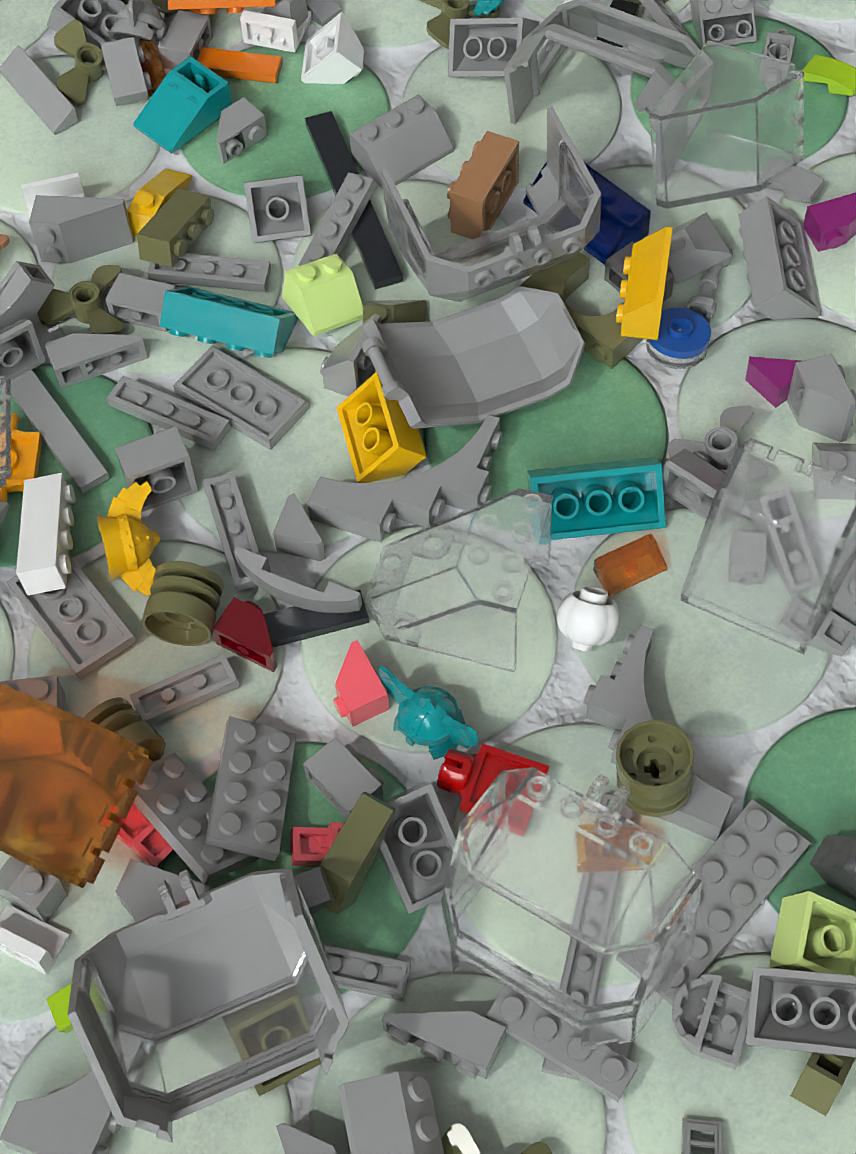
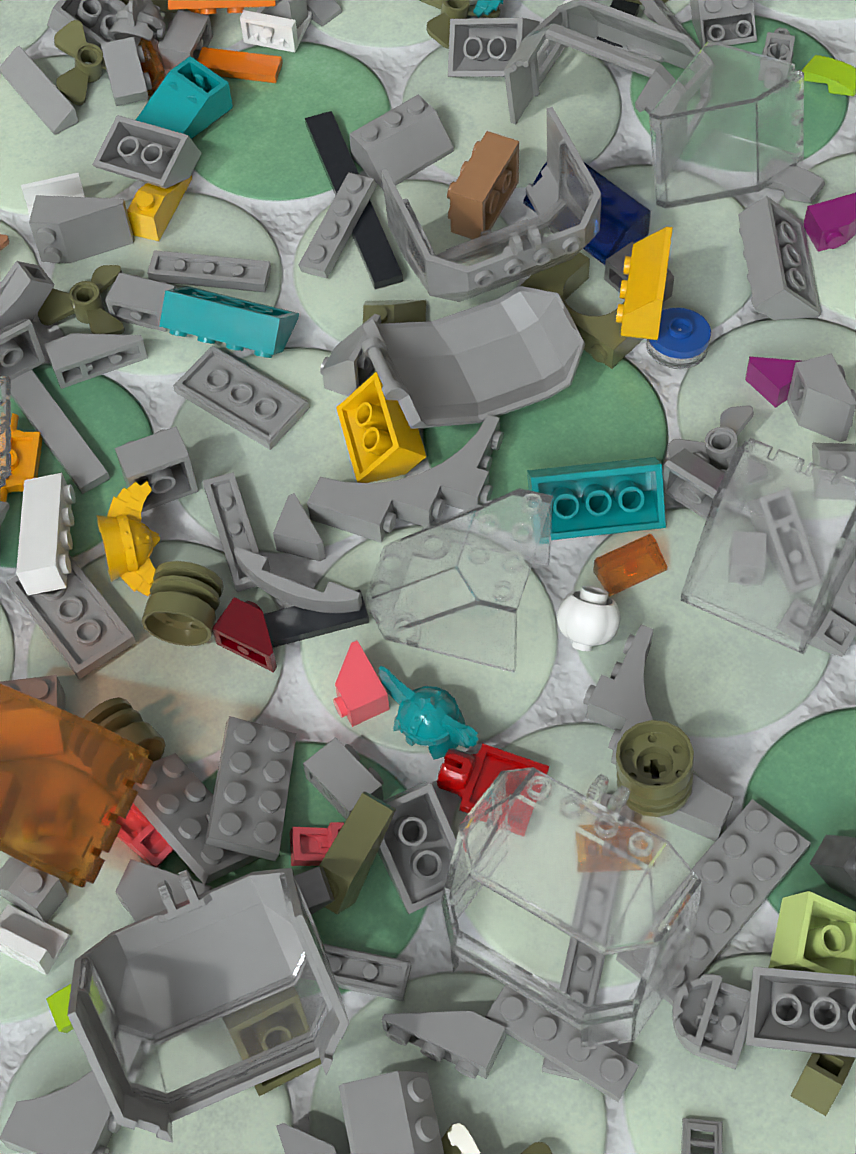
light grey plate [106,376,231,450] -> none
light grey plate [130,654,239,725] -> none
olive brick [137,189,214,267] -> none
light grey slope [216,97,268,164] -> none
light grey slope [244,174,311,243] -> none
yellowish green slope [282,253,363,336] -> none
white slope [301,12,364,84] -> none
light grey slope [668,212,731,284] -> none
light grey piece [686,249,732,323] -> none
none -> light grey slope [92,115,202,189]

